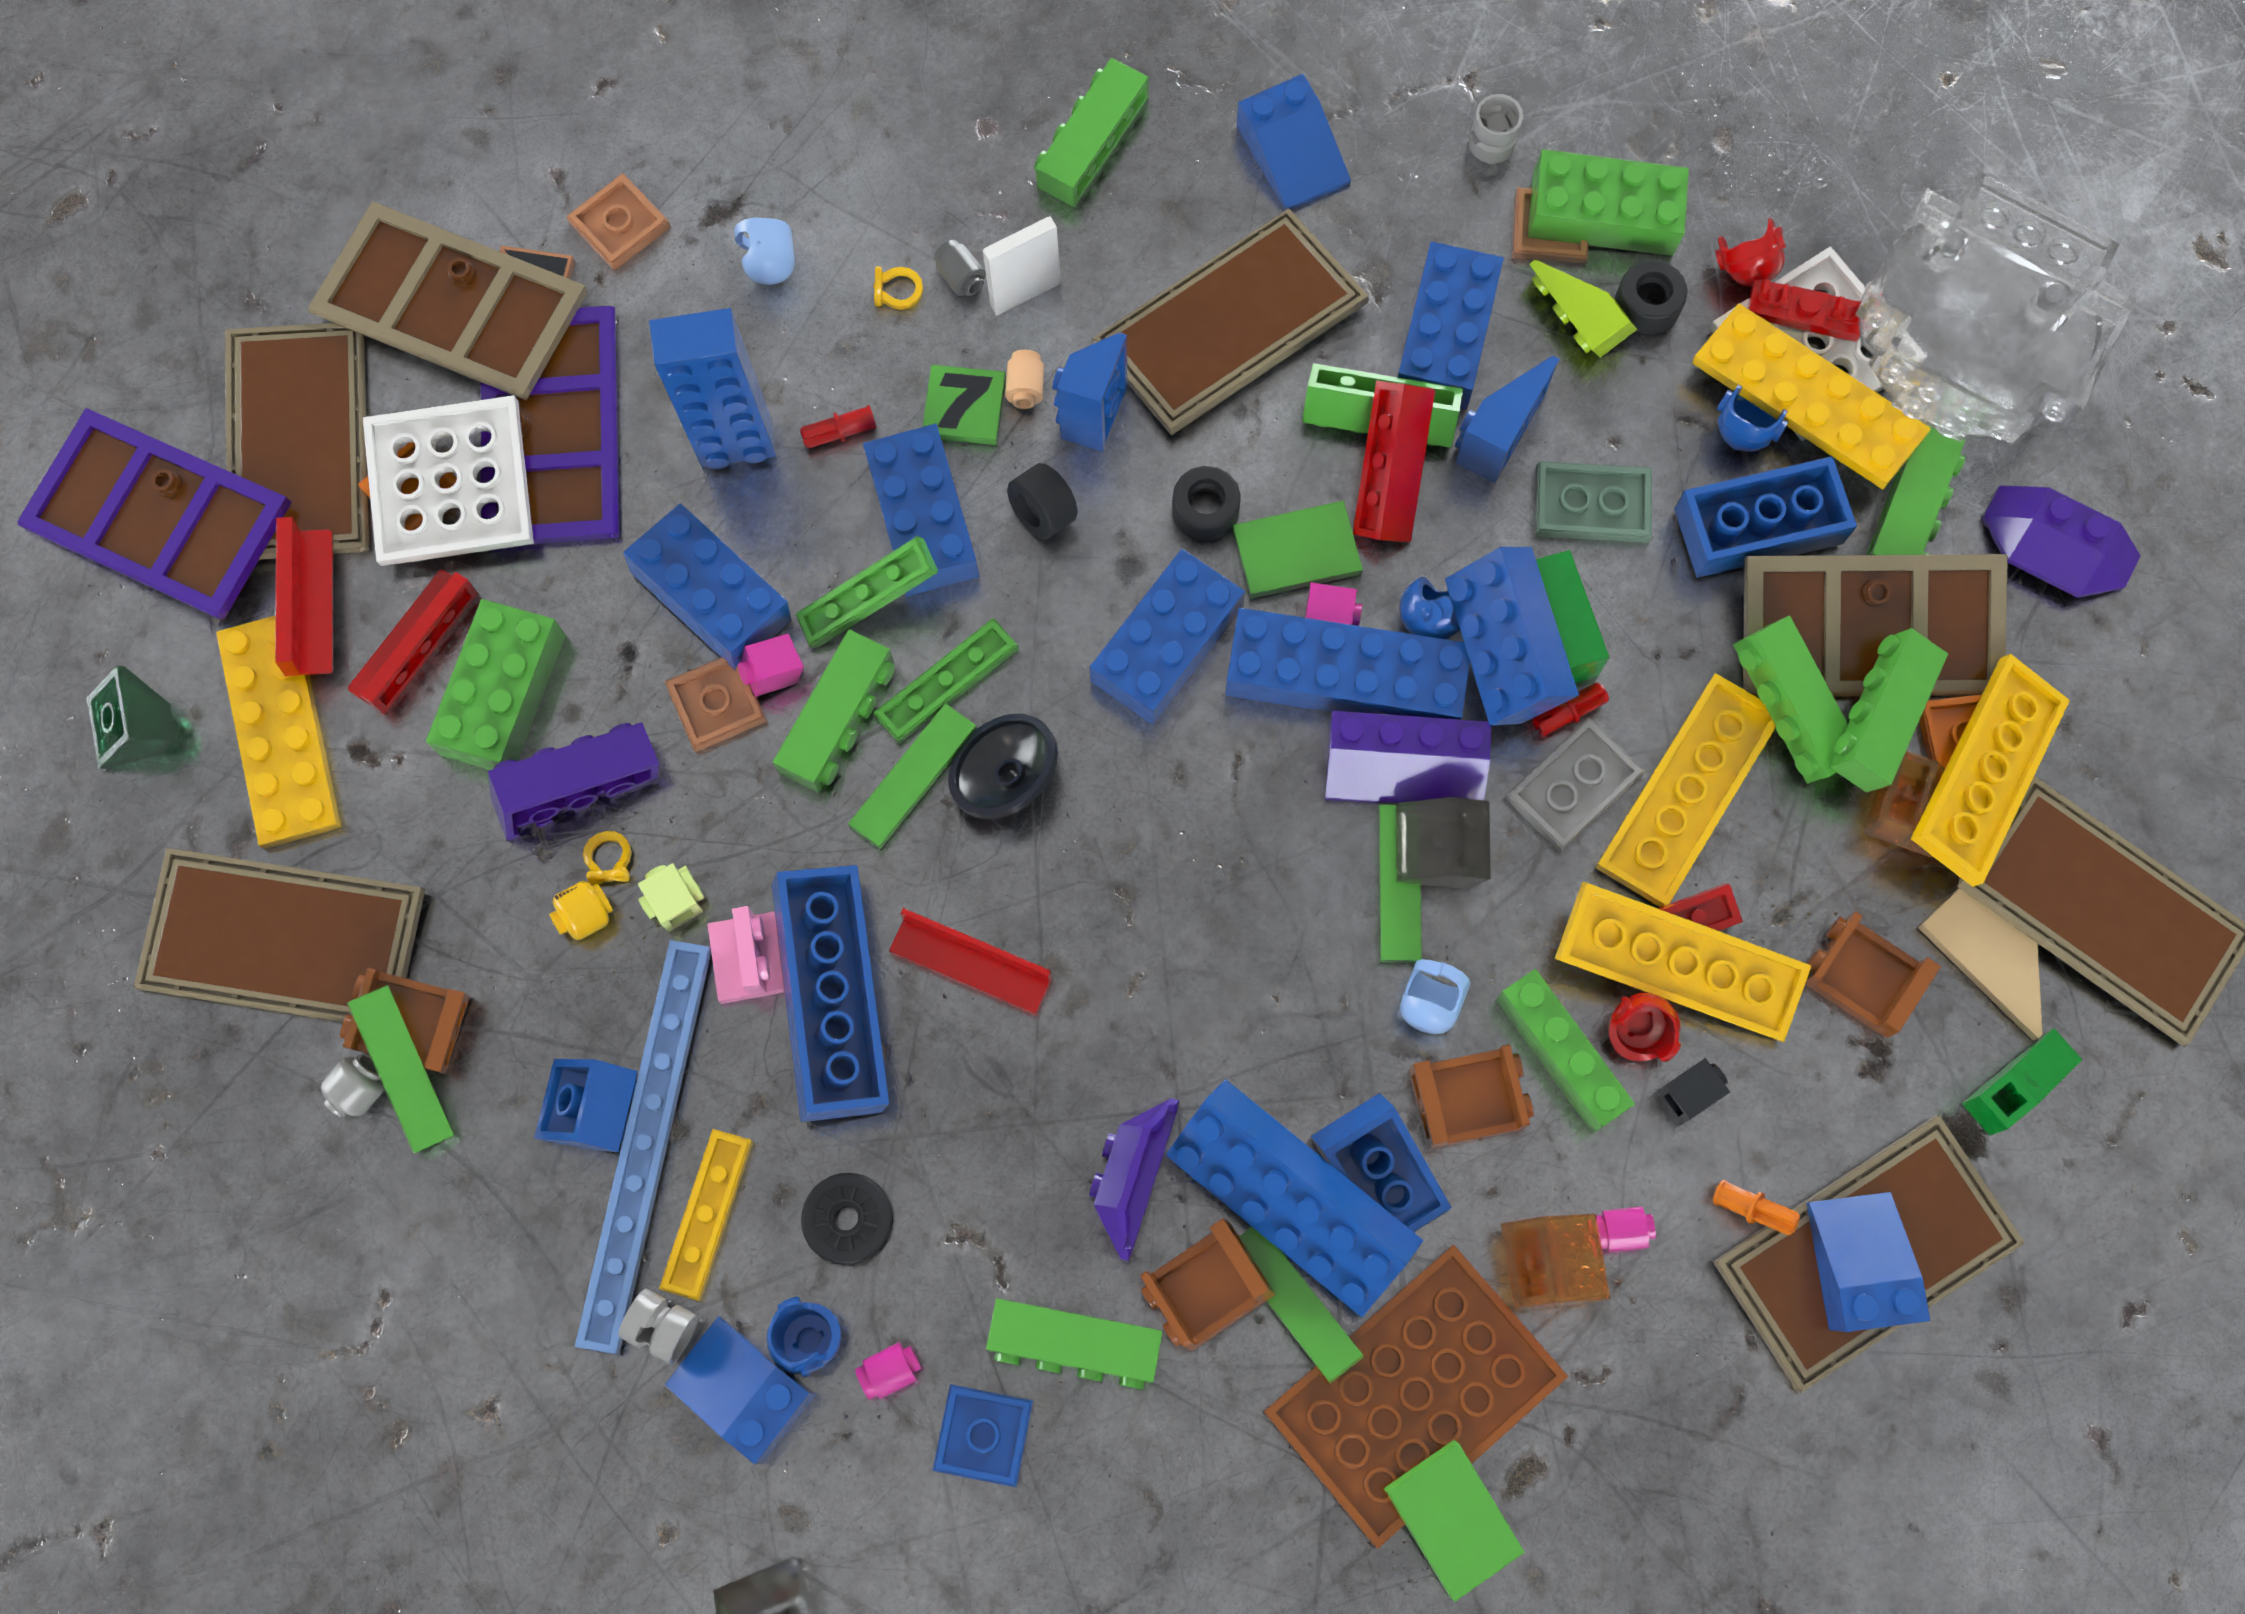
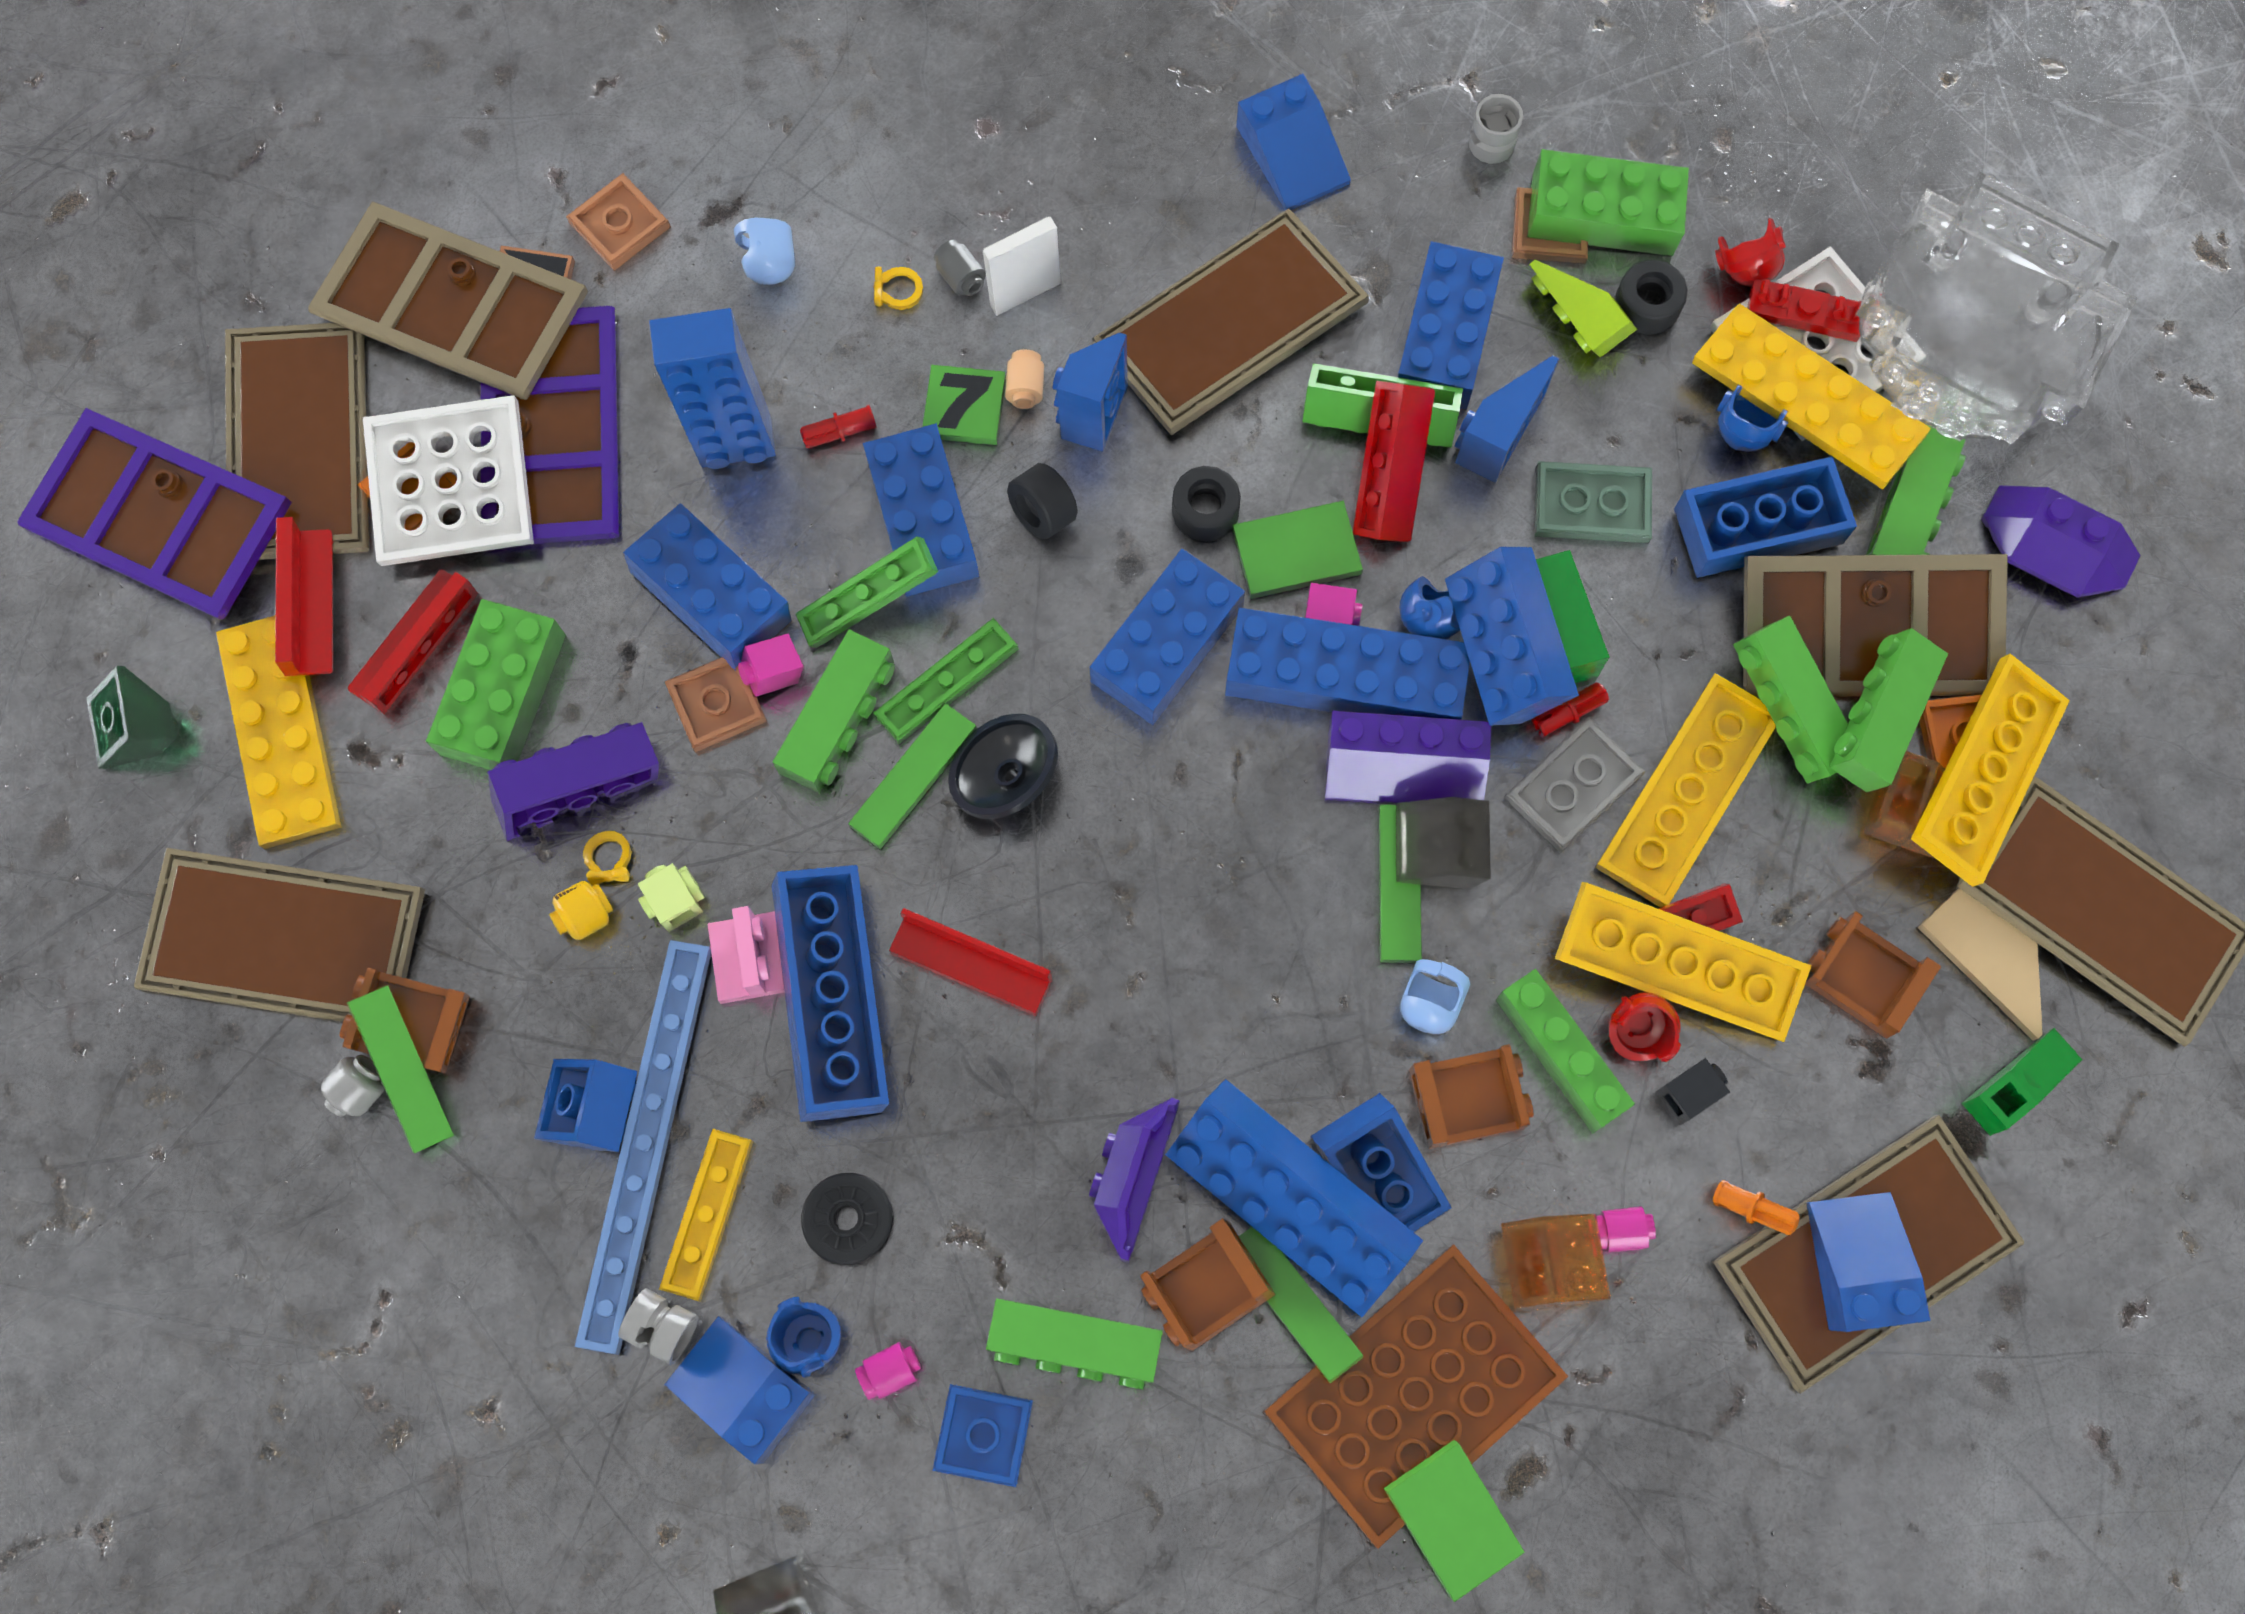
bright green brick [1034,58,1149,207] -> none

